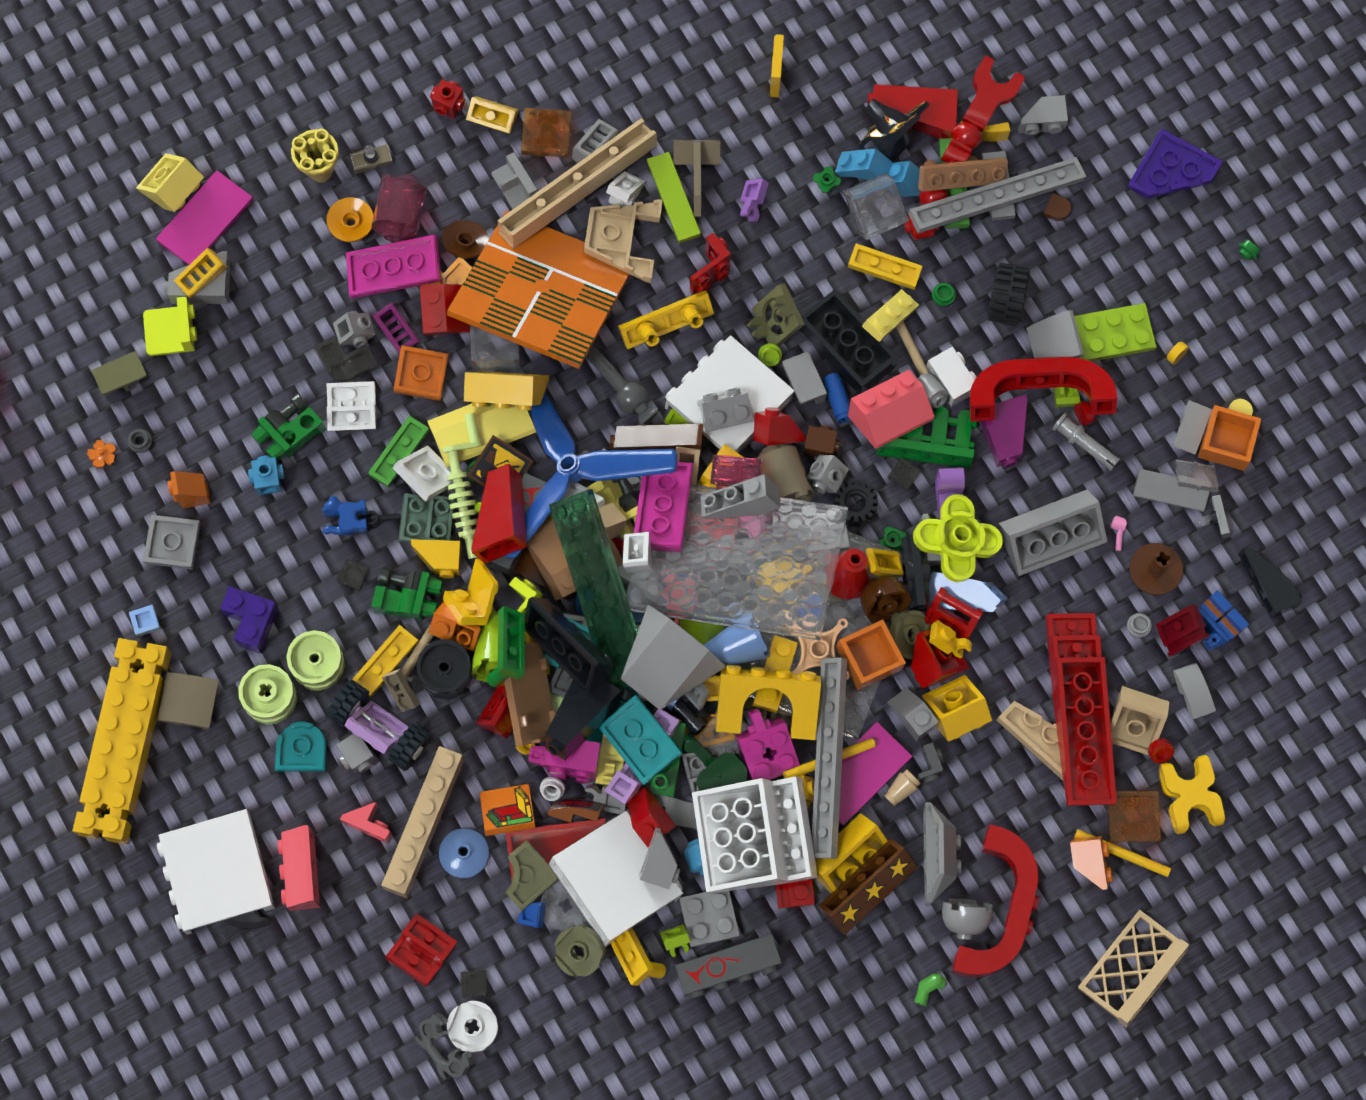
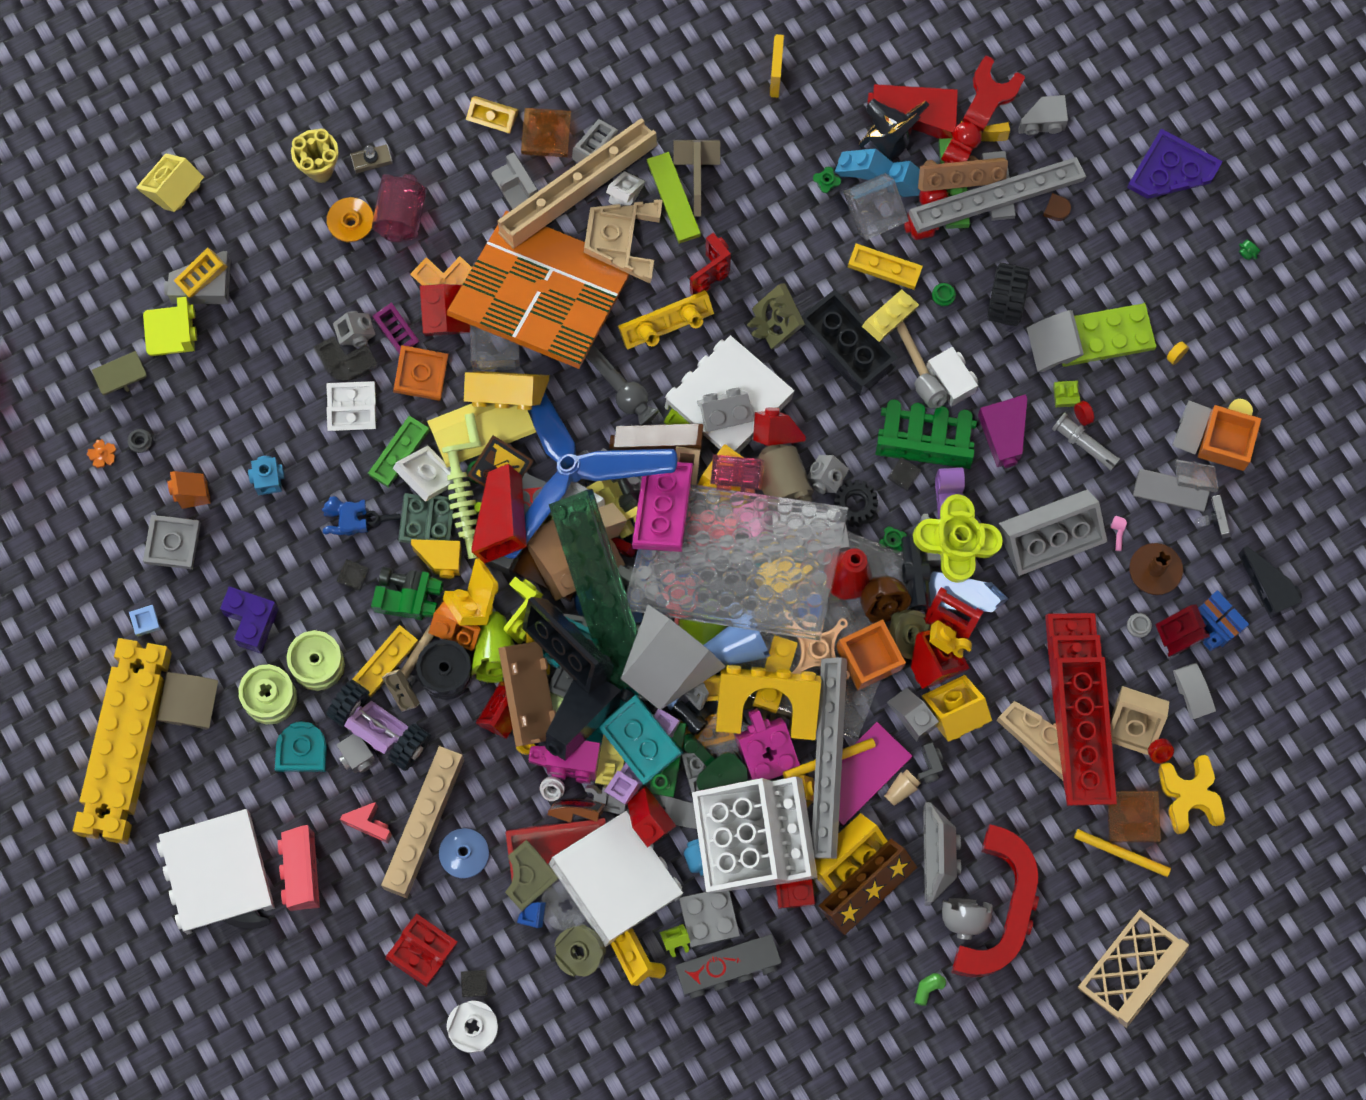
dark pink tile [156,170,254,265] -> none
green hips [251,393,327,461] -> none
dark pink tile [346,234,441,299] -> none
dark grey helmet [415,1013,474,1080] -> none
red brick [430,79,466,119] -> none
reddish brown dish [442,220,489,259] -> none
tile [480,784,535,836] -> none
green piece [486,606,525,687] -> none
white slope [623,532,653,573] -> none
light grey slope [639,827,680,889] -> none
light grey slope [701,474,781,519] -> none
medium lavender plate [740,179,769,222] -> none
lime plate [758,343,782,367] -> none
light grey panel [782,352,827,404] -> none
reddish brown brick [803,425,840,458] -> none
blue piece [823,373,850,423] -> none
coral slope [848,370,934,449] -> none
yellow slope [866,548,903,578] -> none
red arch [970,357,1117,422] -> none
slope [1070,836,1113,890] -> none

